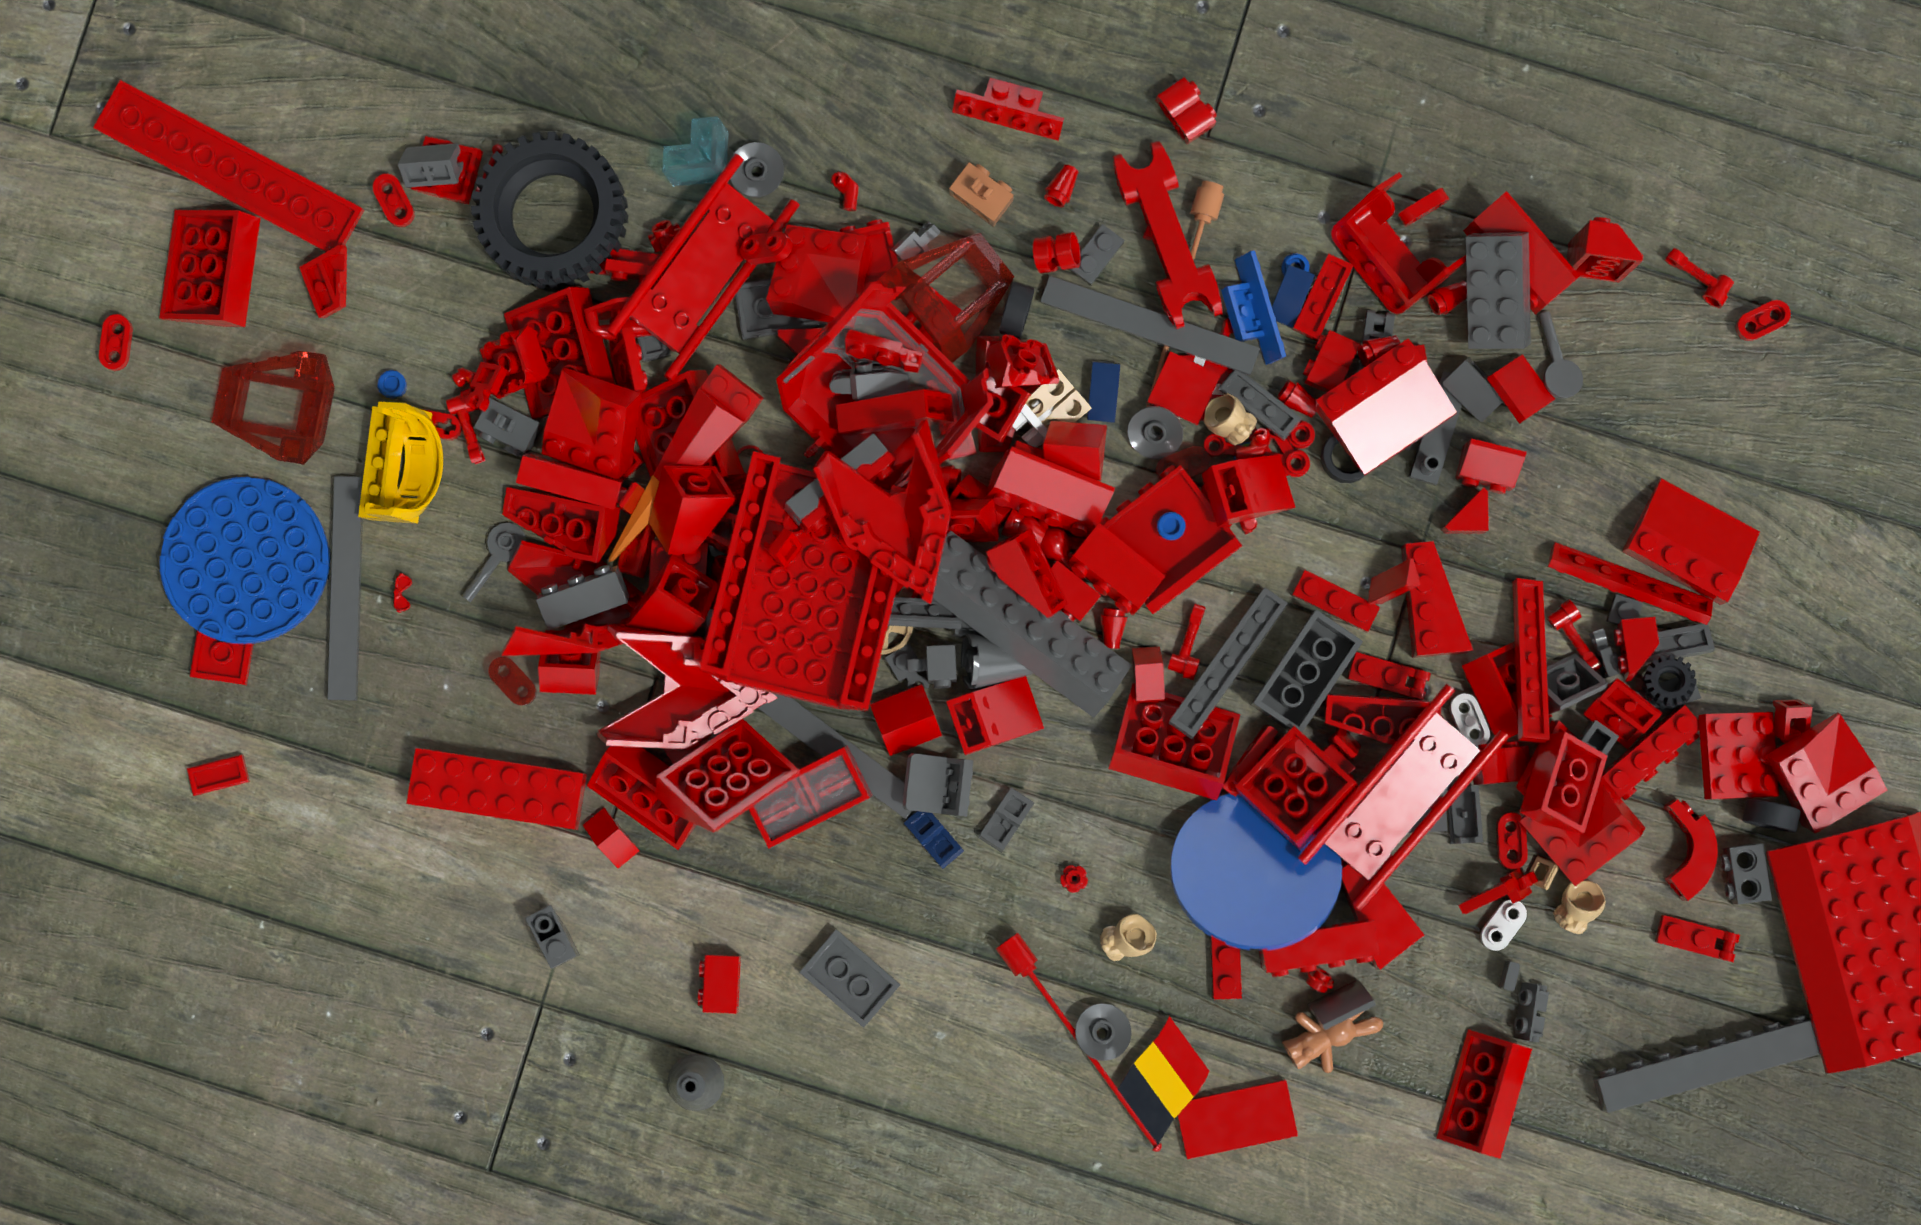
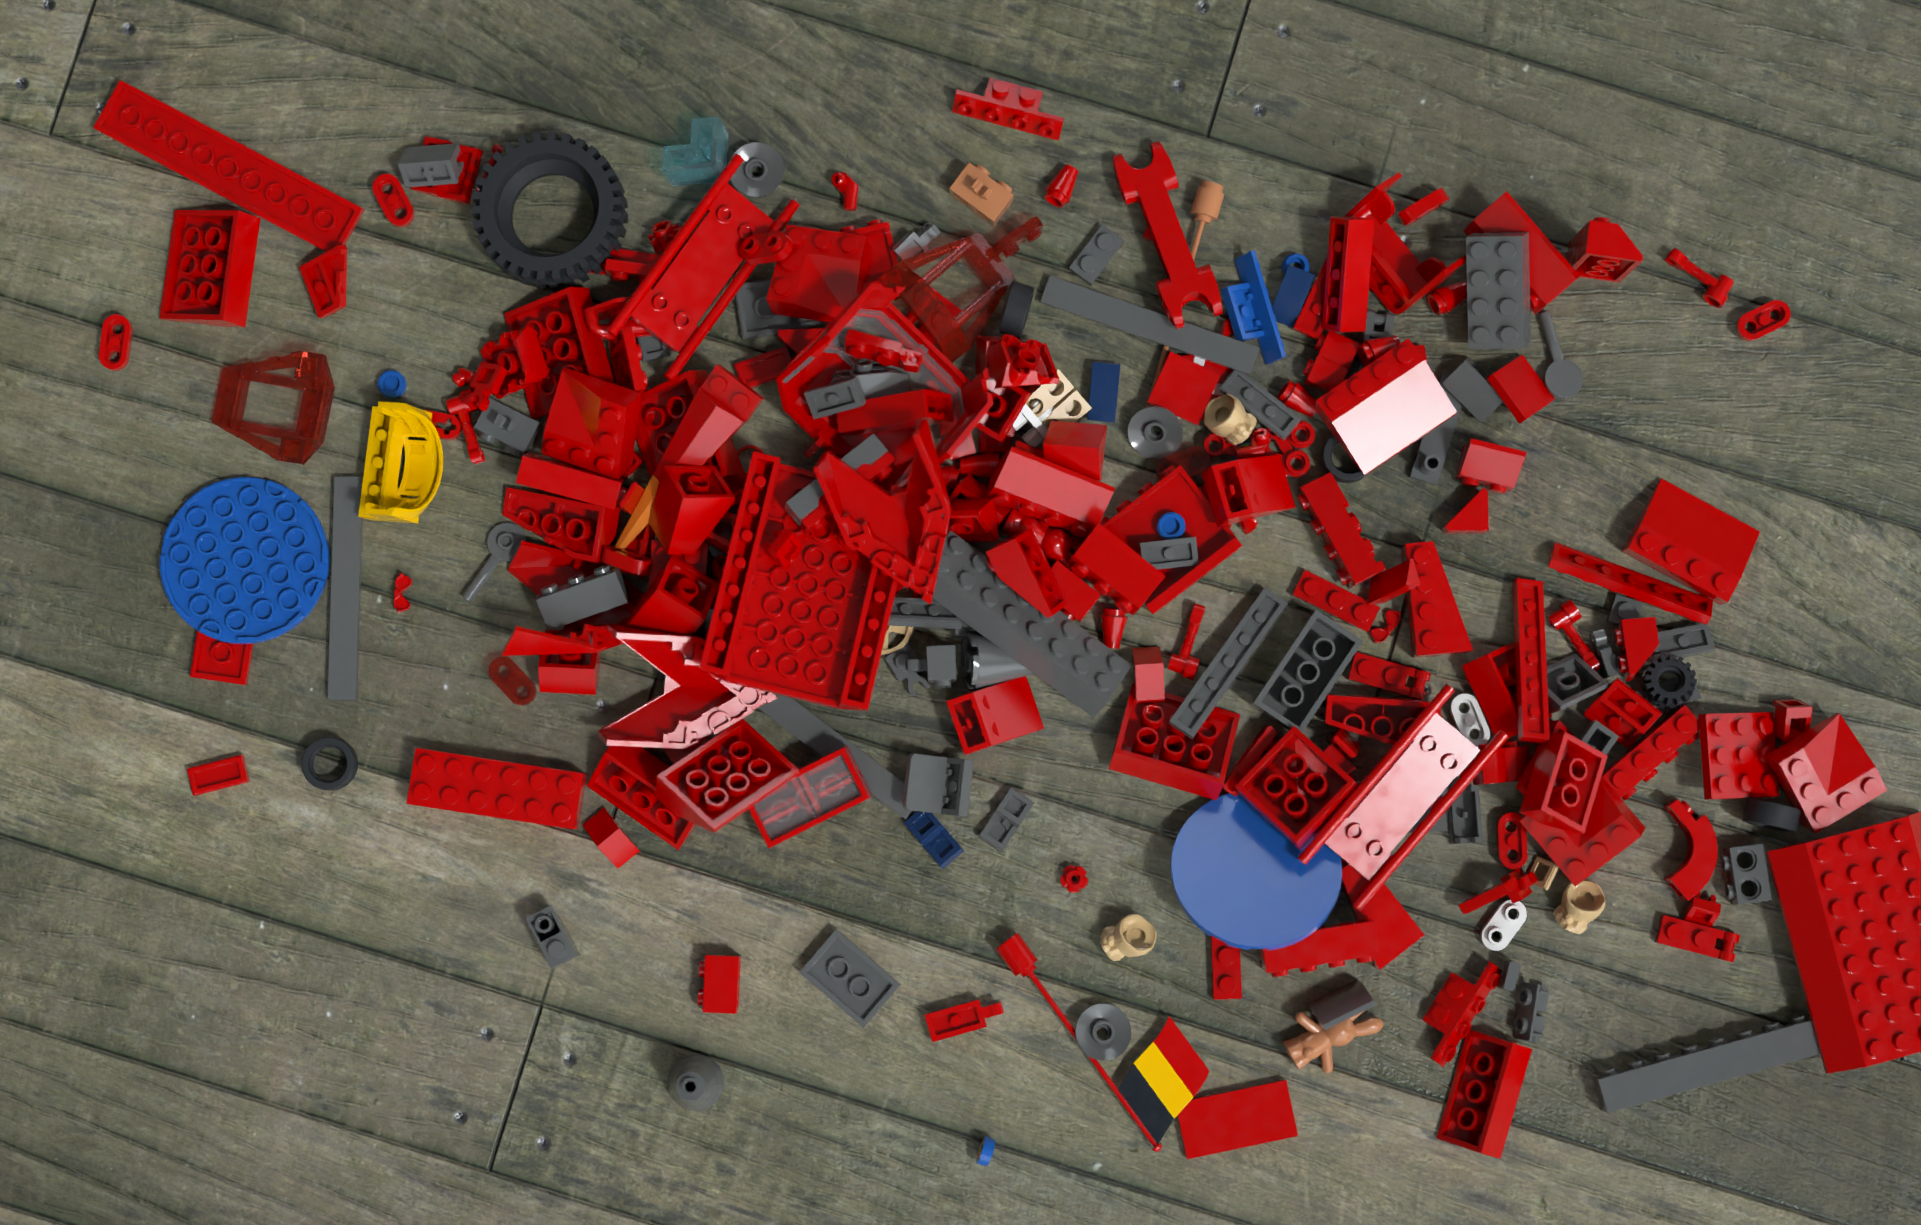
red slope [870,684,942,756] -> none
red wheel [1033,232,1081,274] -> none
red brick [1156,77,1217,145] -> none
red plate [1306,968,1334,993] -> none
none -> black tyre [301,737,358,791]
none -> red beam [601,546,653,576]
none -> red tile [734,346,792,389]
none -> dark grey plate [804,377,866,419]
none -> red plate [925,999,1004,1042]
none -> red cone [960,451,1002,479]
none -> blue tile [976,1136,995,1166]
none -> clear red plate [992,216,1044,258]
none -> dark grey plate [1139,537,1199,570]
none -> red wedge [1297,472,1386,589]
none -> red brick [1322,216,1374,332]
none -> red piece [1370,610,1401,644]
none -> red bracket [1422,961,1502,1067]
none -> red tile [1684,891,1721,927]

